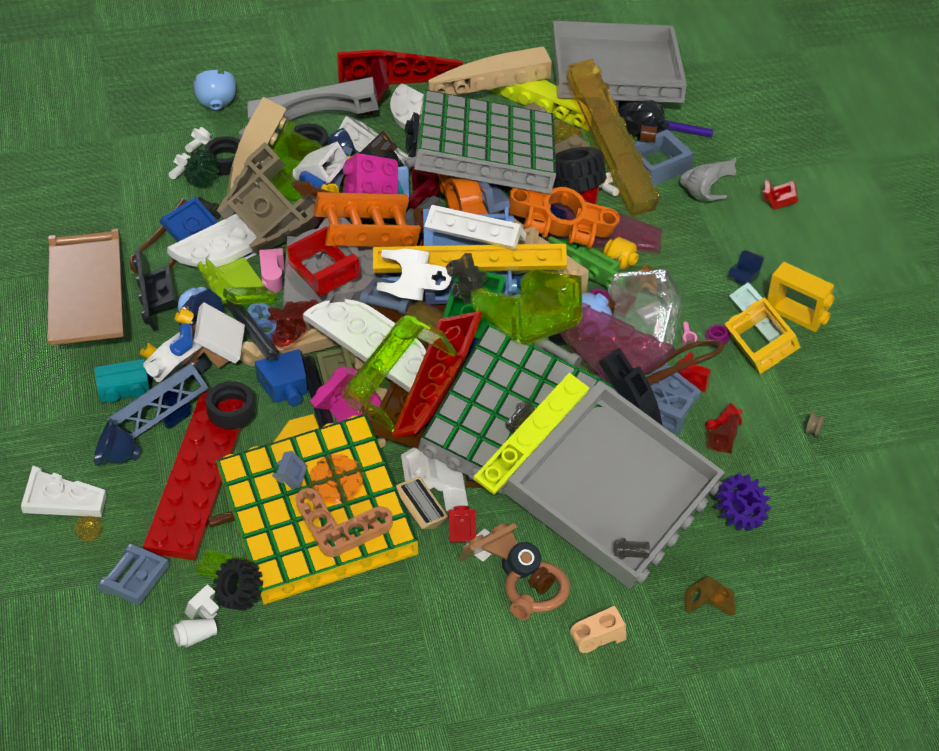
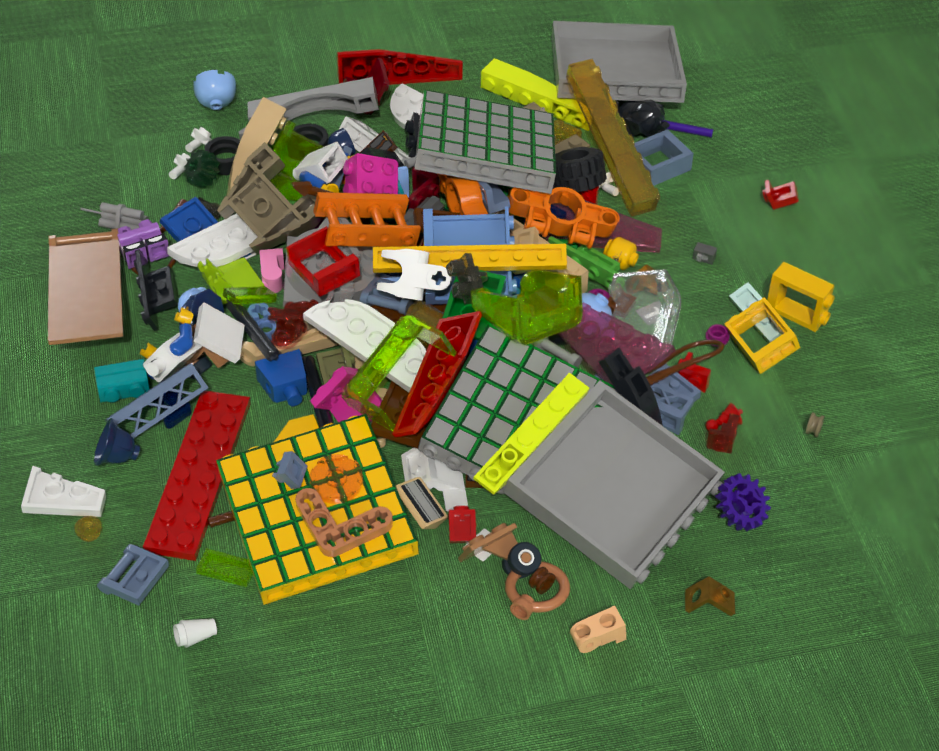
white tile [185,584,219,620] -> none
black tyre [206,381,255,429] -> none
black tyre [213,558,263,611] -> none
white fence [424,205,527,250] -> none
tan slope [428,46,552,95] -> none
clear smoke pin [505,401,535,433] -> none
clear smoke pin [613,538,650,560] -> none
reddish brown axle [640,124,657,144] -> none
light grey hair [680,157,737,201] -> none
bright pink hand [681,322,697,346] -> none
dark blue bracket [728,250,764,285] -> none
none -> light grey piece [81,202,148,230]
none -> medium lavender hips [117,219,169,269]
none -> flat silver piece [693,242,717,265]

